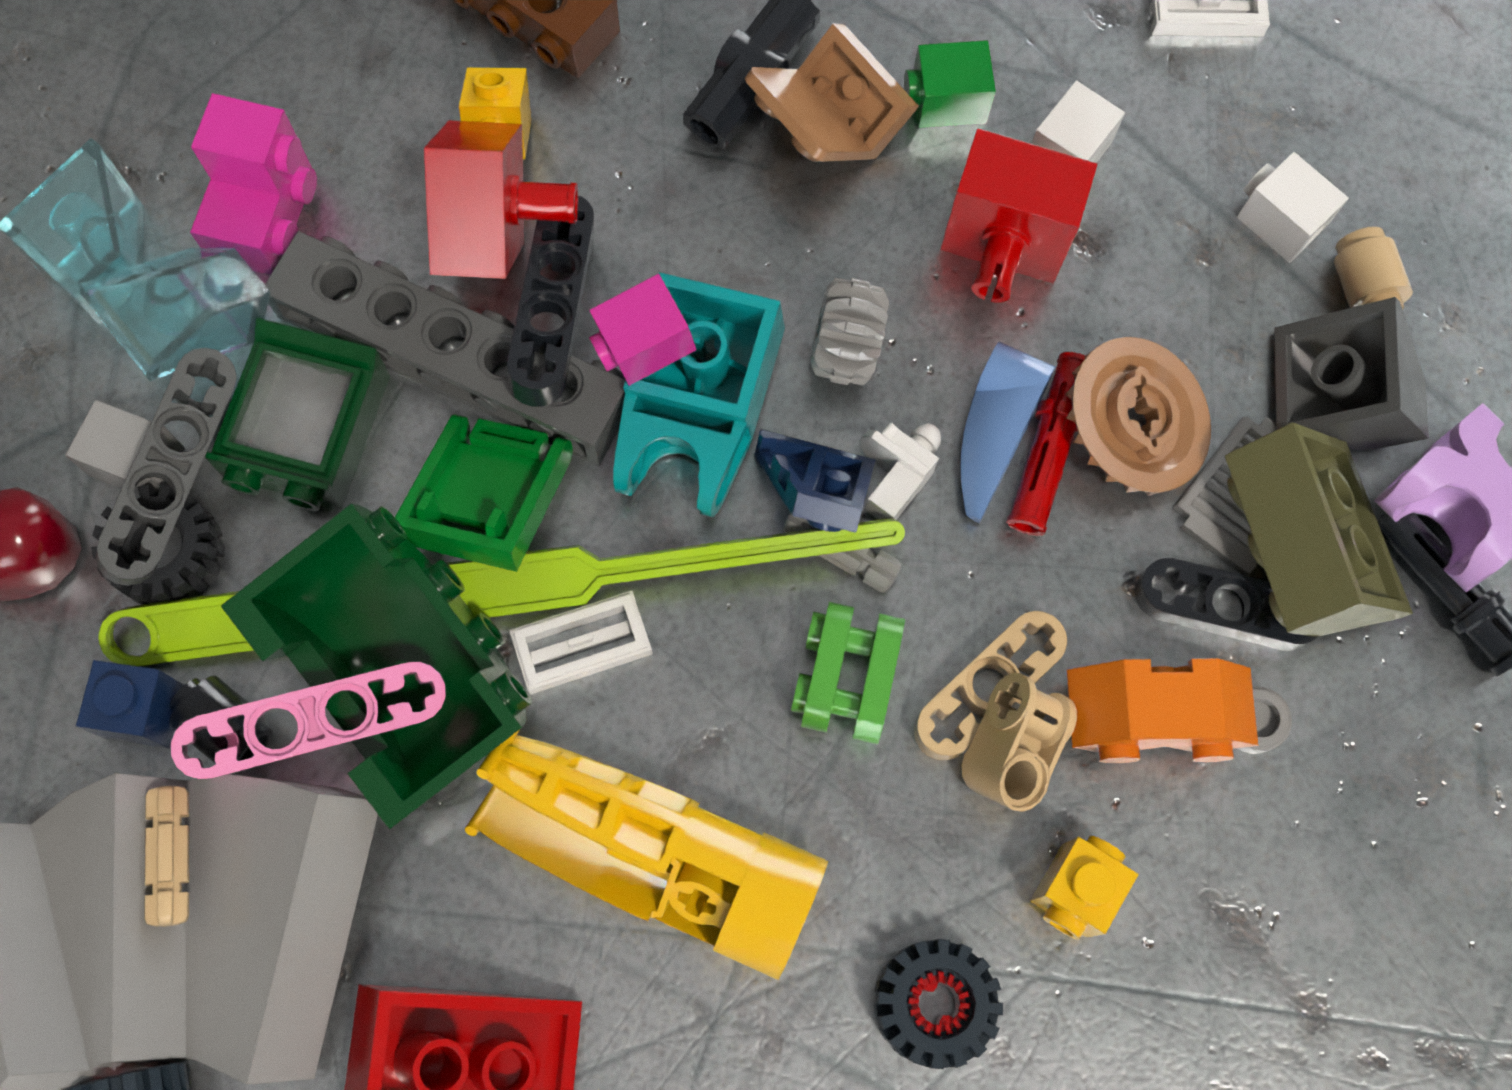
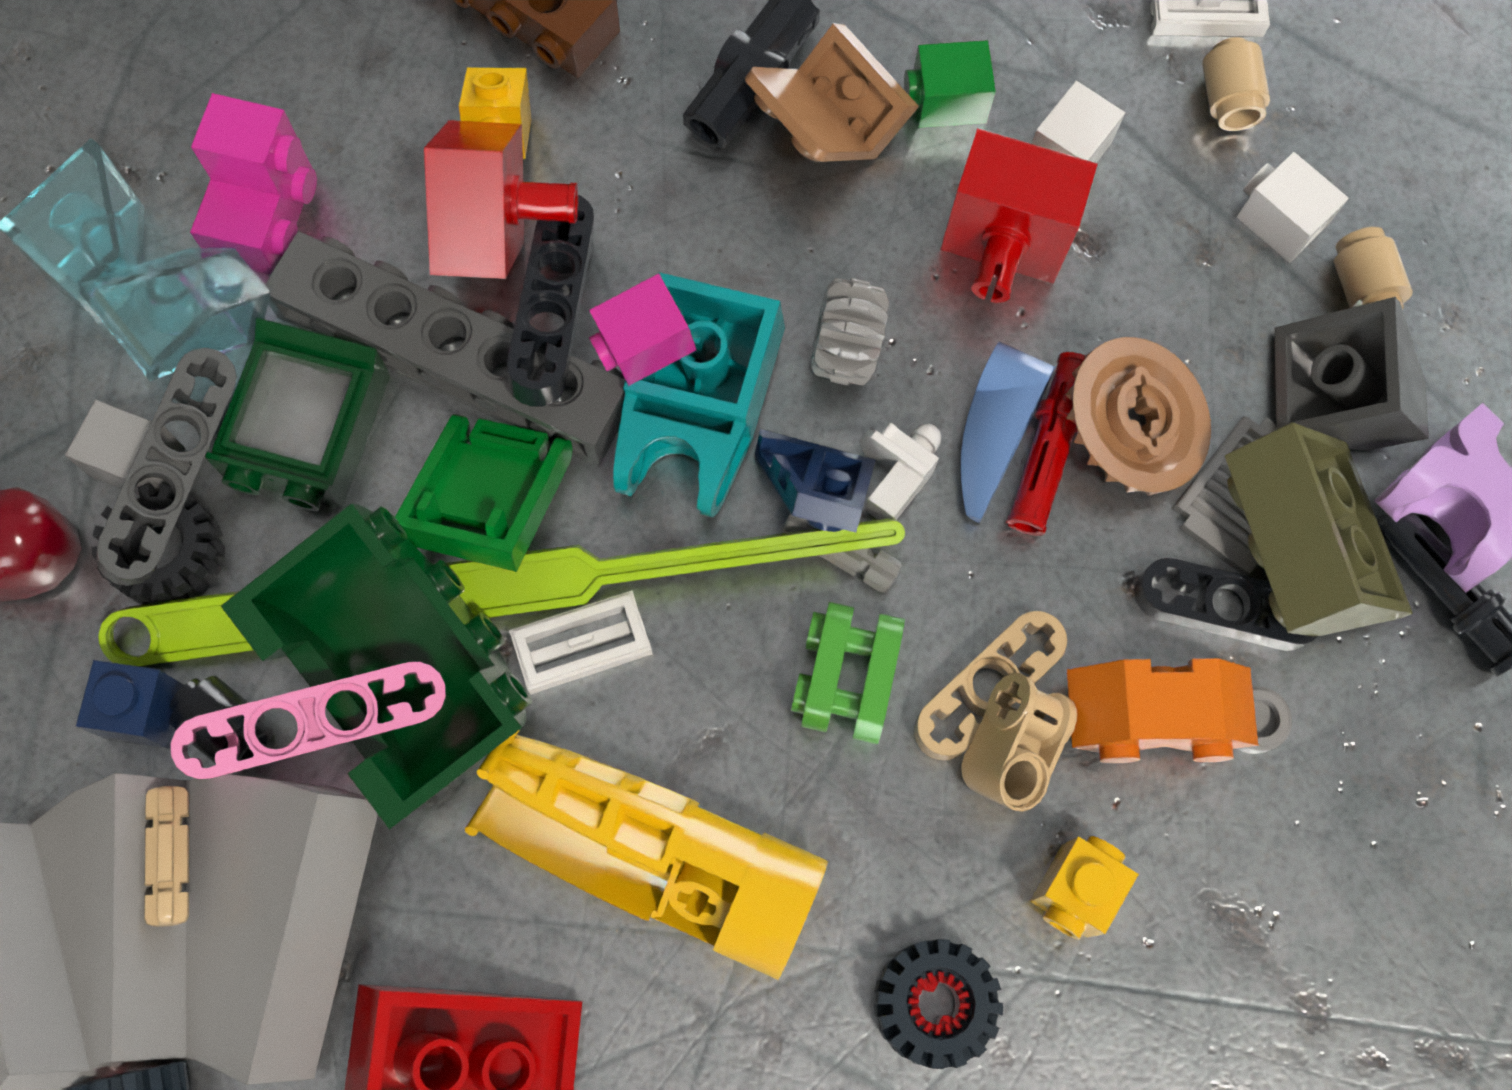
none -> tan brick [1202,37,1270,131]

